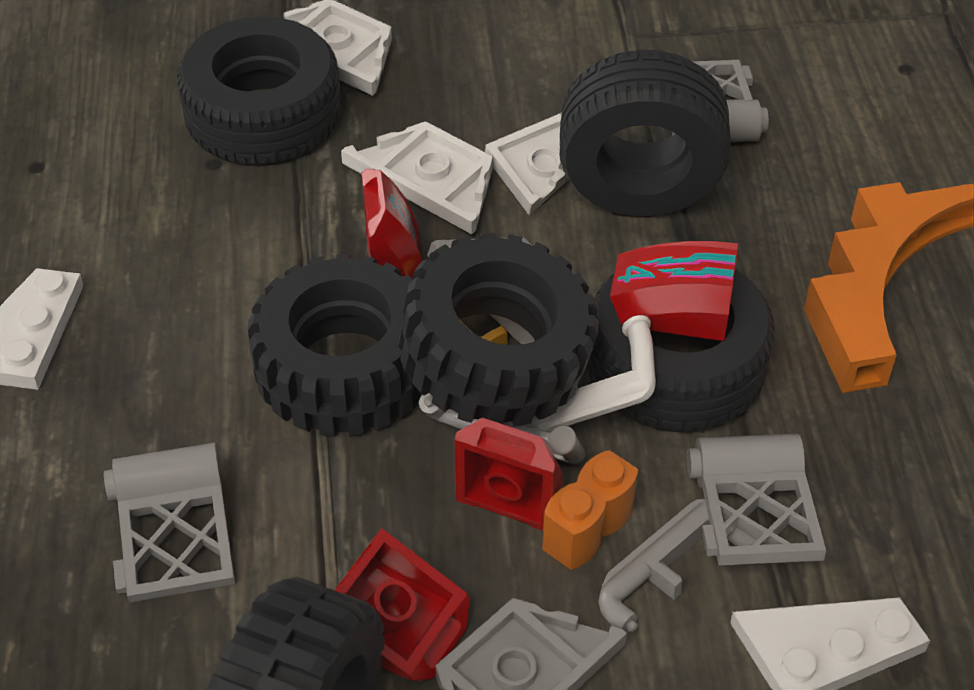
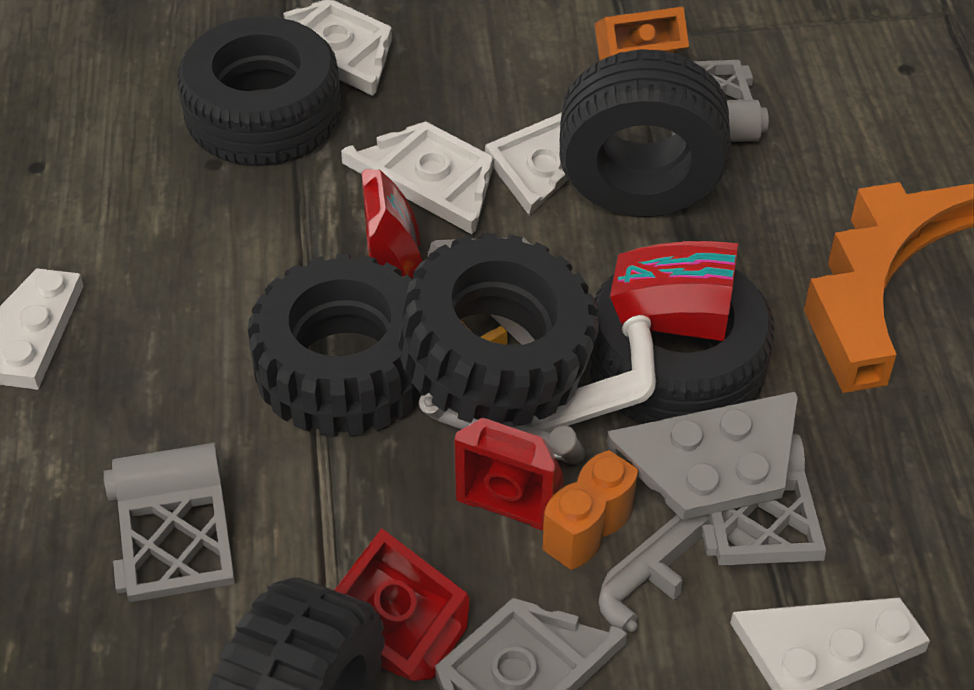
none -> orange brick [594,6,689,60]
none -> light grey wing [607,392,797,520]

